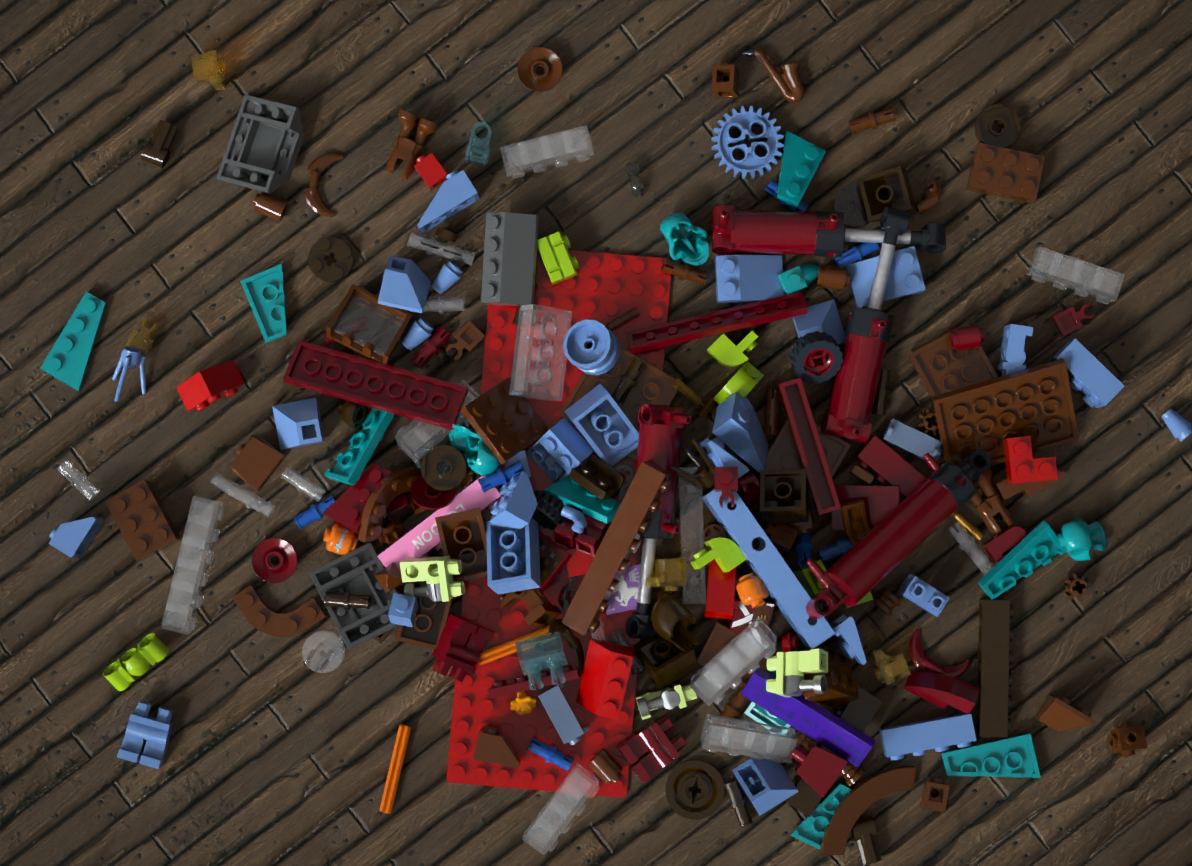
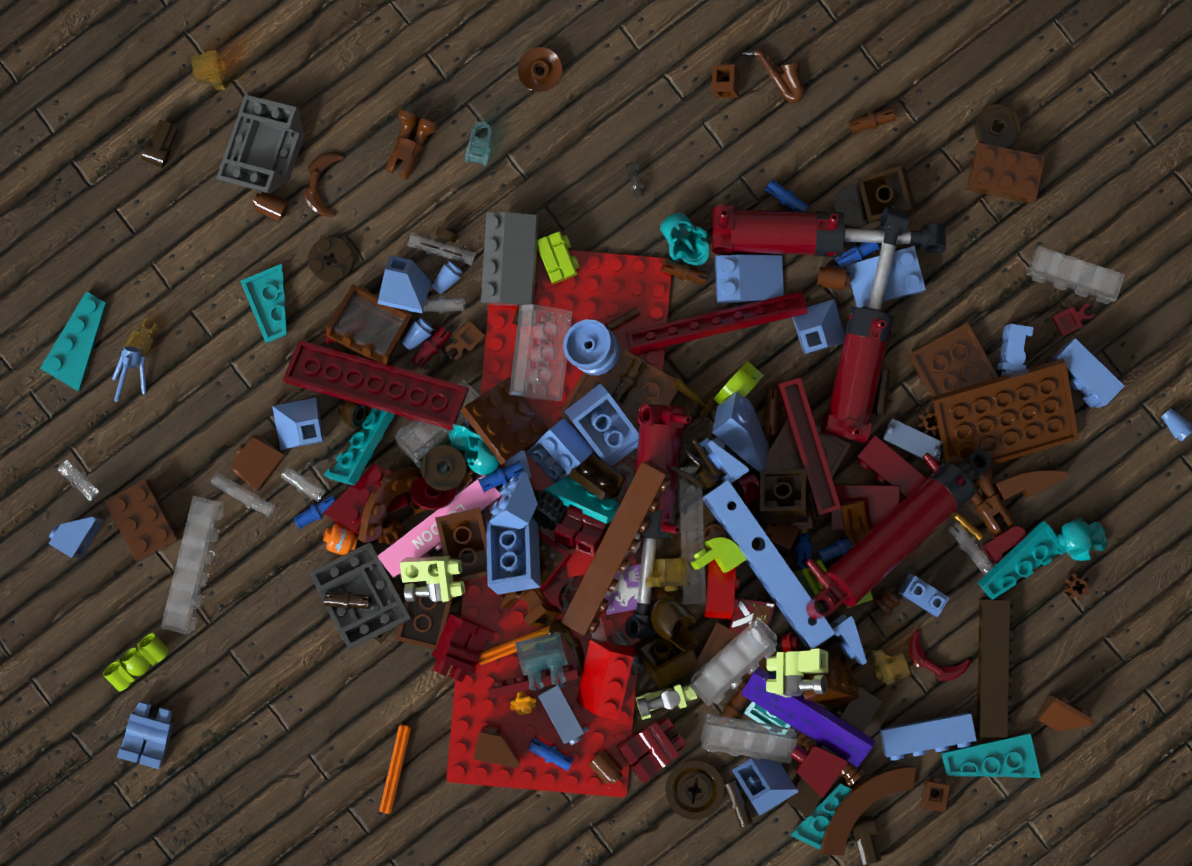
red brick [176,360,245,412] -> none
reddish brown plate [232,585,327,637] -> none
dark red dish [252,538,297,583] -> none
clear head [302,631,346,673] -> none
reddish brown slope [374,563,404,594] -> none
medium blue brick [388,593,418,628] -> none
red brick [414,153,448,190] -> none
medium blue slope [417,170,480,234] -> none
clear brick [500,125,594,179] -> none
clear brick [522,763,600,855] -> none
medium blue arm [561,505,587,534] -> none
lime brick [707,330,758,367] -> none
medium blue gear [711,106,784,179] -> none
dark red plate [714,466,738,508] -> none
orange head [736,573,769,608] -> none
teal wing [777,130,826,208] -> none
teal plate [777,264,820,295] -> none
black wheel [790,331,843,384] -> none
reddish brown tile [849,465,874,485] -> none
dark red slope [903,671,980,714] -> none
reddish brown arm [915,182,940,214] -> none
dark red brick [950,324,984,351] -> none
red brick [1003,436,1058,485] -> none
reddish brown brick [1108,723,1147,757] -> none

